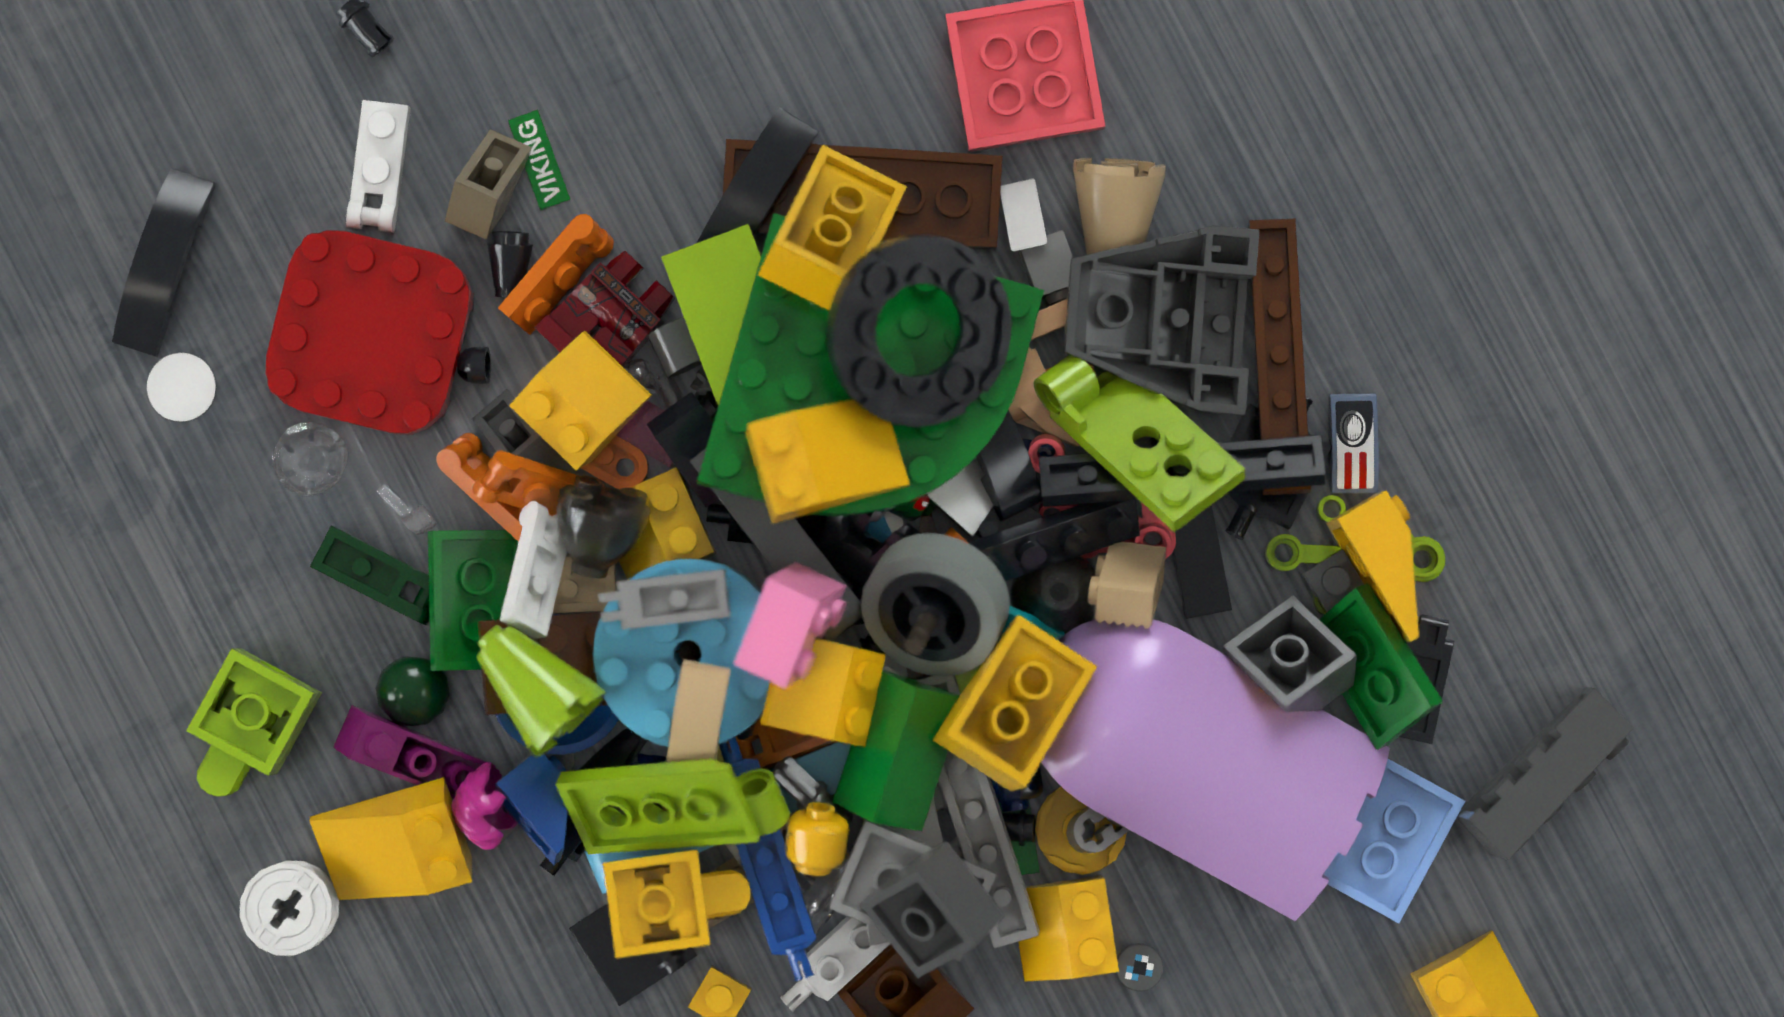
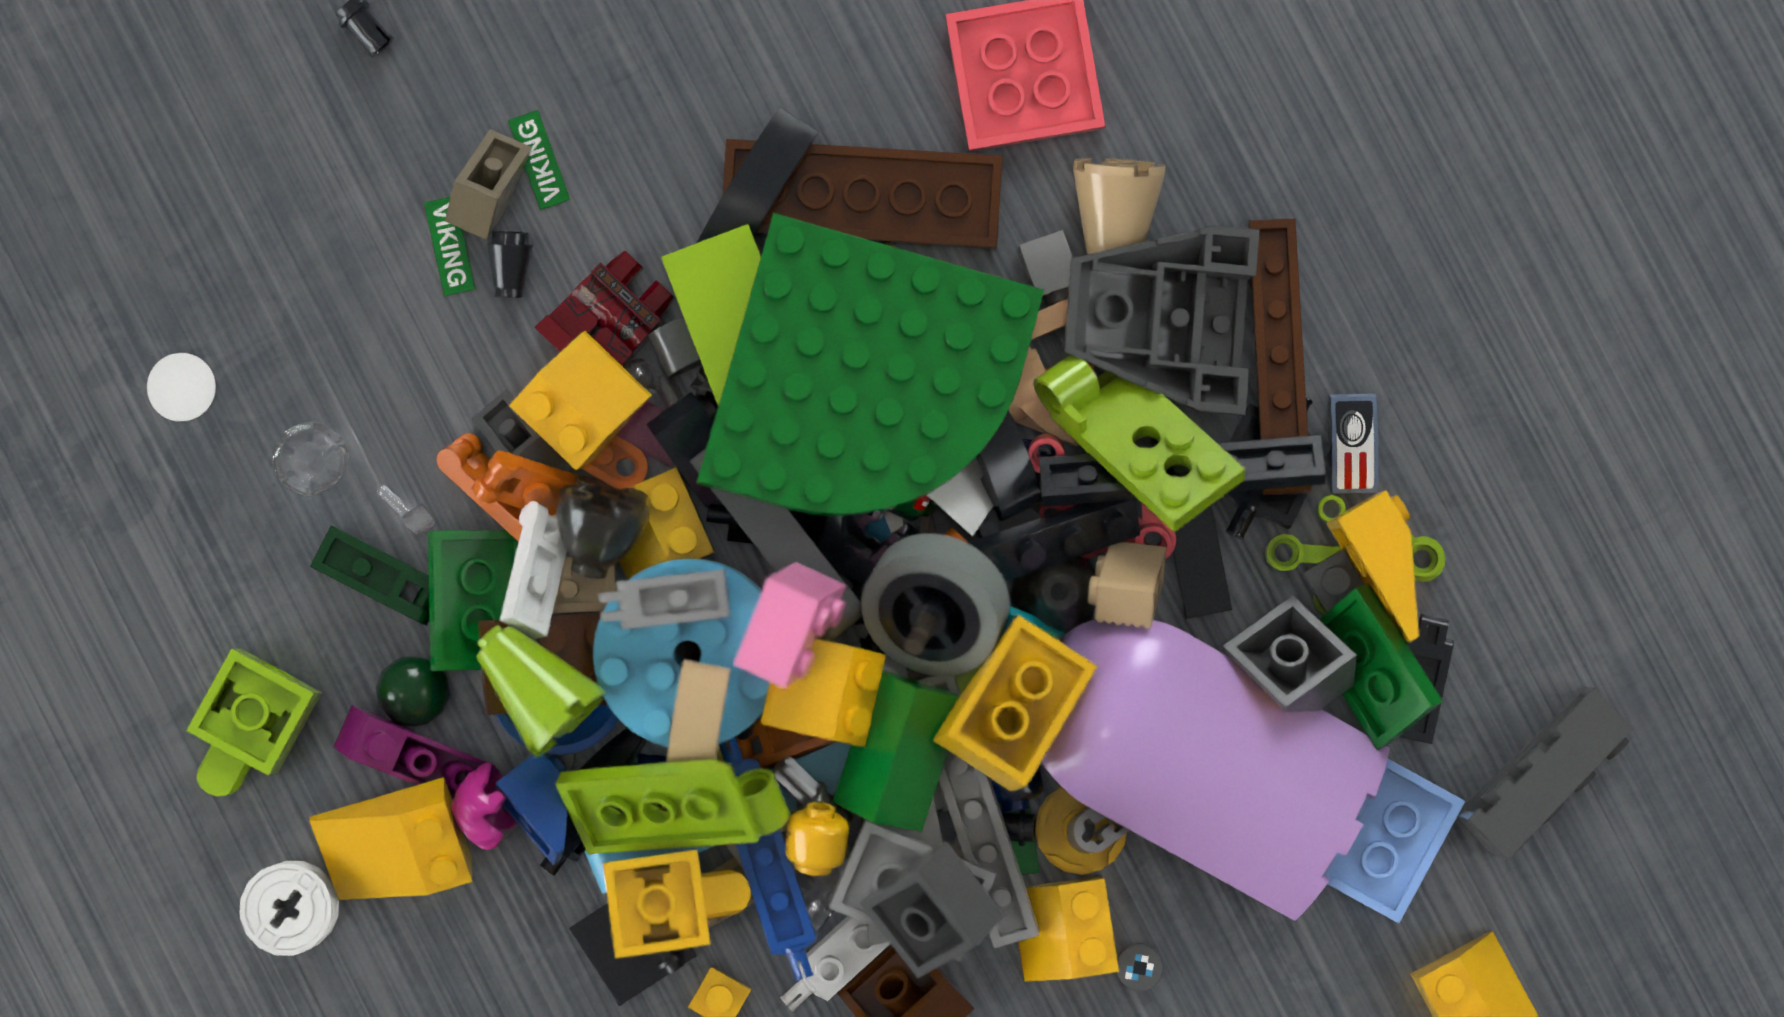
black slope [112,168,216,357] -> none
red plate [265,230,474,435] -> none
white plate [346,100,410,233] -> none
black hinge [457,347,491,384] -> none
orange plate [498,214,614,335] -> none
yellow slope [746,400,910,524] -> none
yellow slope [758,145,907,310] -> none
black plate [827,234,1011,427] -> none
white sticker [1000,179,1047,251] -> none
none -> green sticker [424,197,475,296]

